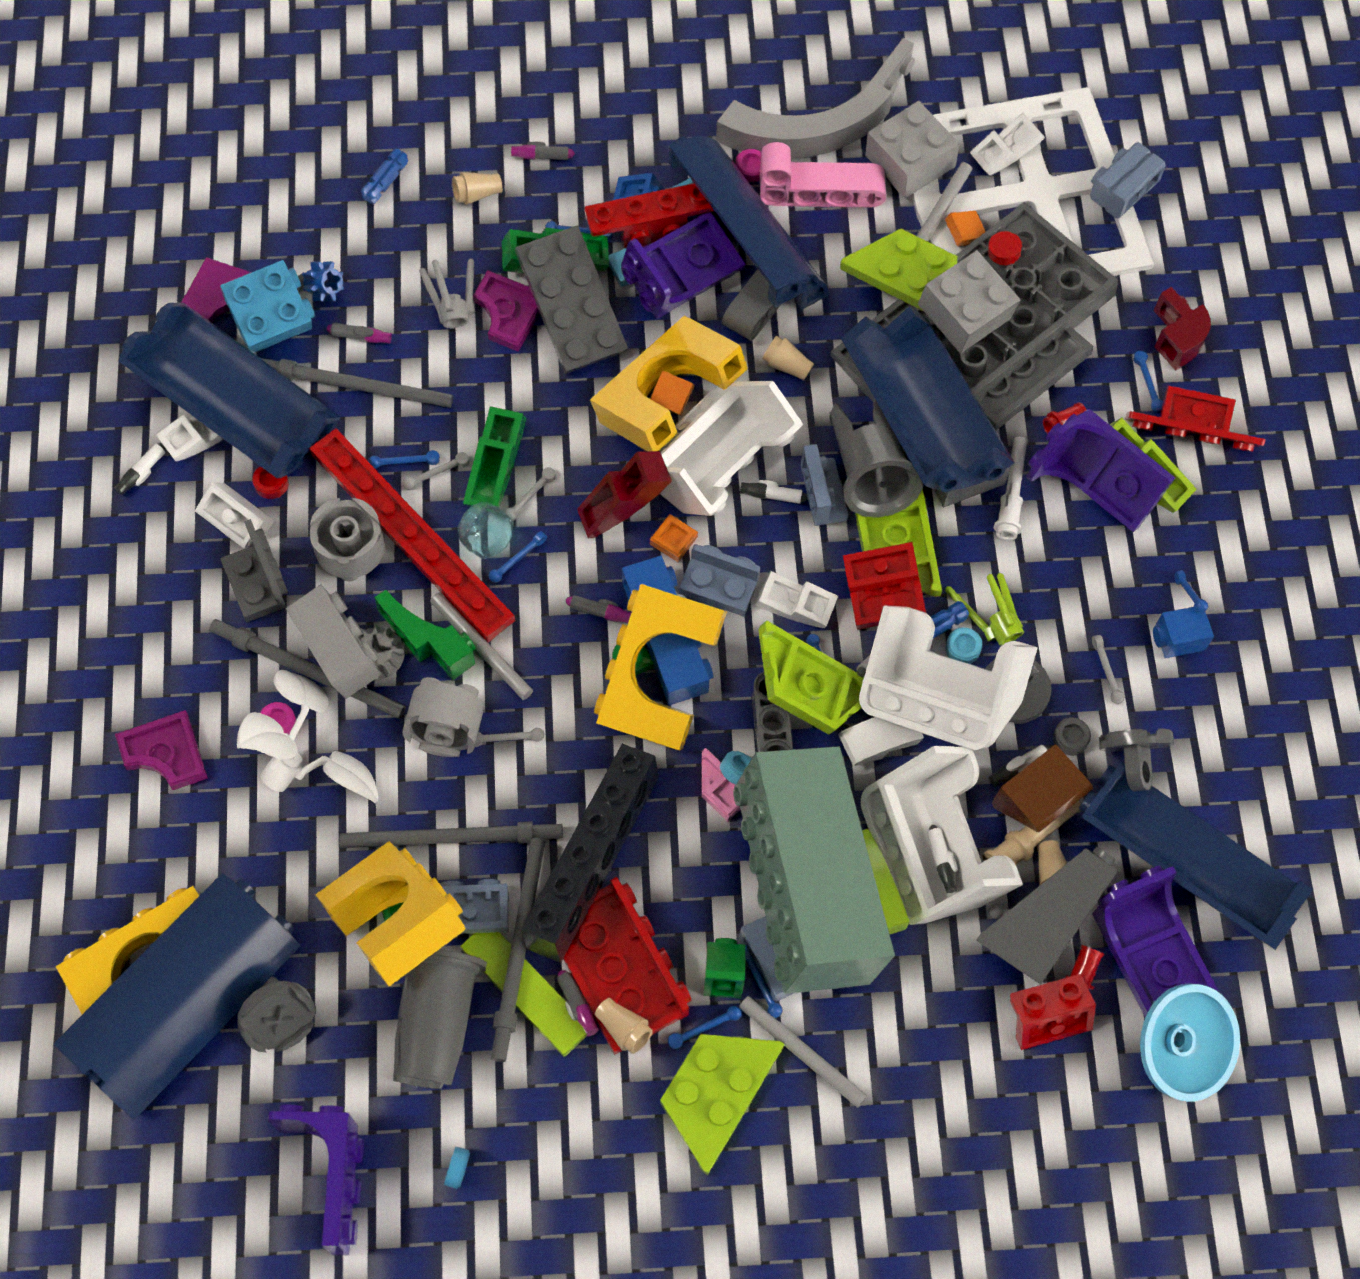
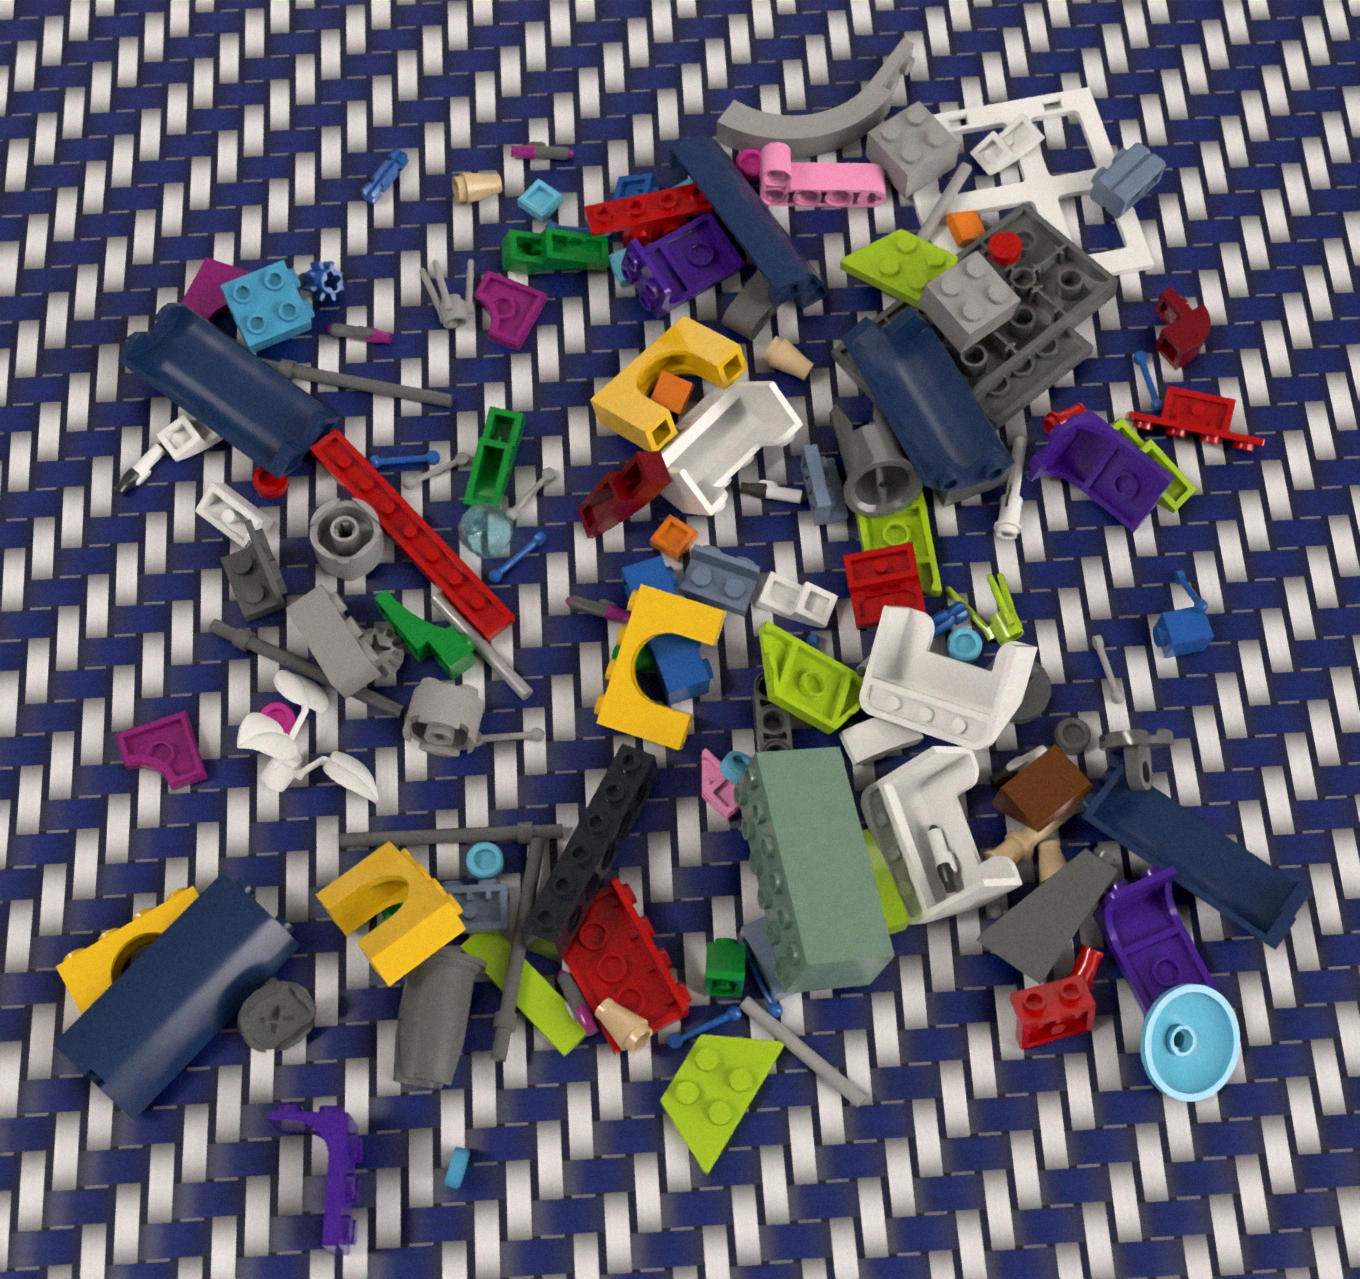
dark grey plate [515,225,628,374] -> none
none -> medium azure tile [466,842,504,881]
none -> medium azure tile [517,179,564,223]

